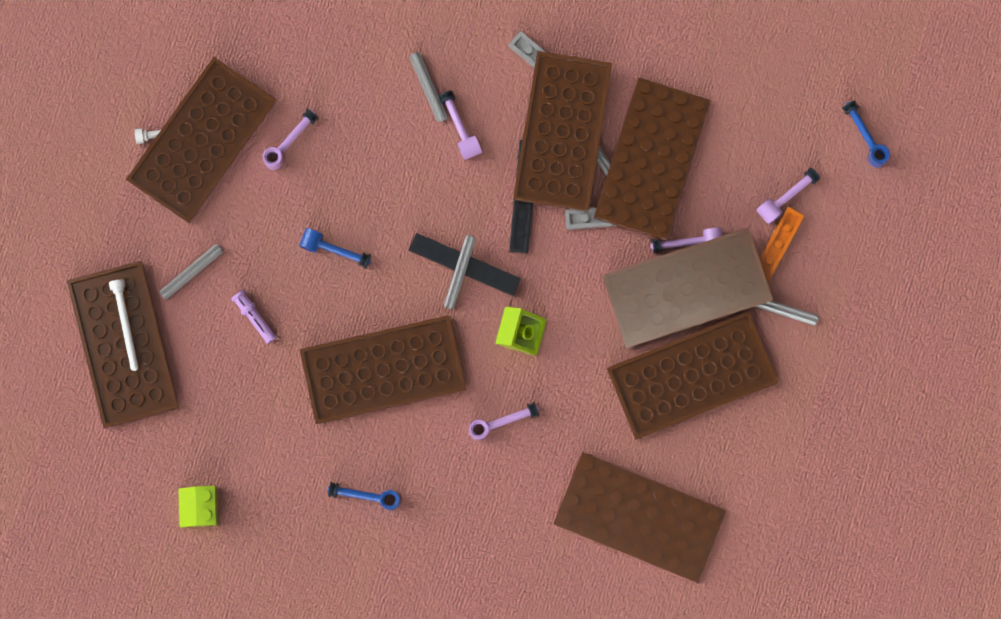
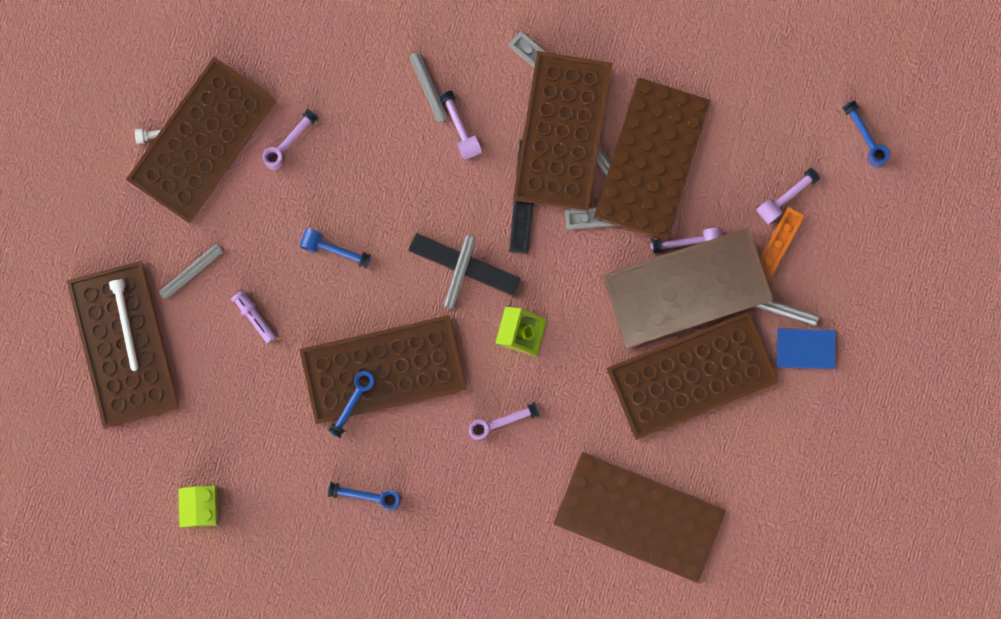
none -> blue piece [328,370,376,438]
none -> blue tile [776,329,835,369]

